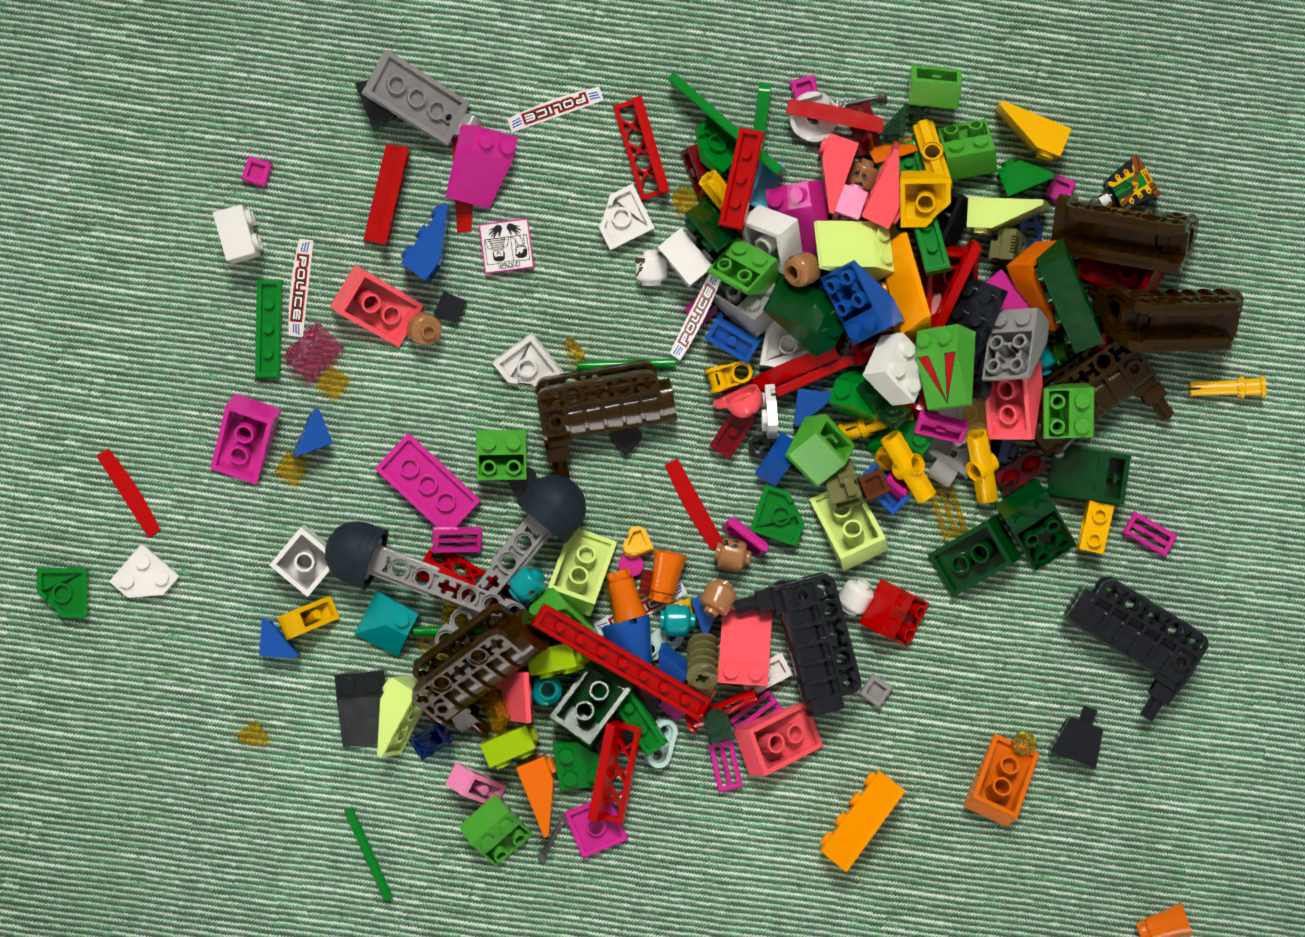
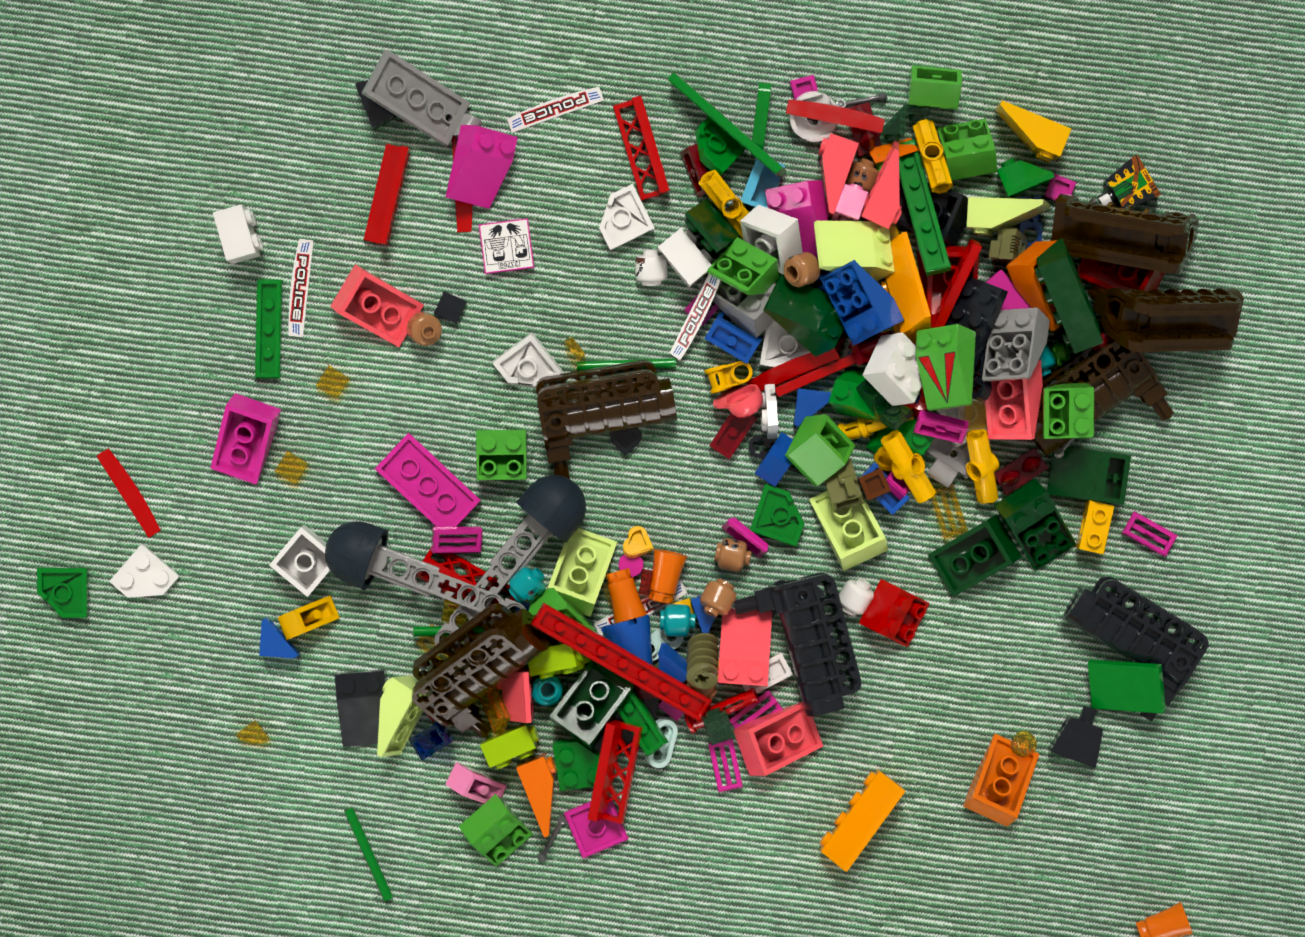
dark pink tile [241,156,273,188] -> none
clear pink bracket [284,321,344,382] -> none
blue slope [291,408,332,458] -> none
teal slope [354,590,421,657] -> none
blue slope [401,202,451,284] -> none
black tile [508,467,537,498] -> none
red sticker [665,458,722,550] -> none
clear yellow tile [672,186,697,212] -> none
red tile [718,127,766,231] -> none
light grey tile [858,673,893,708] -> none
yellow slope [900,171,951,228] -> none
dark blue tile [990,439,1019,463] -> none
yellow pin [1189,376,1266,399] -> none
none -> green tile [1088,659,1166,714]

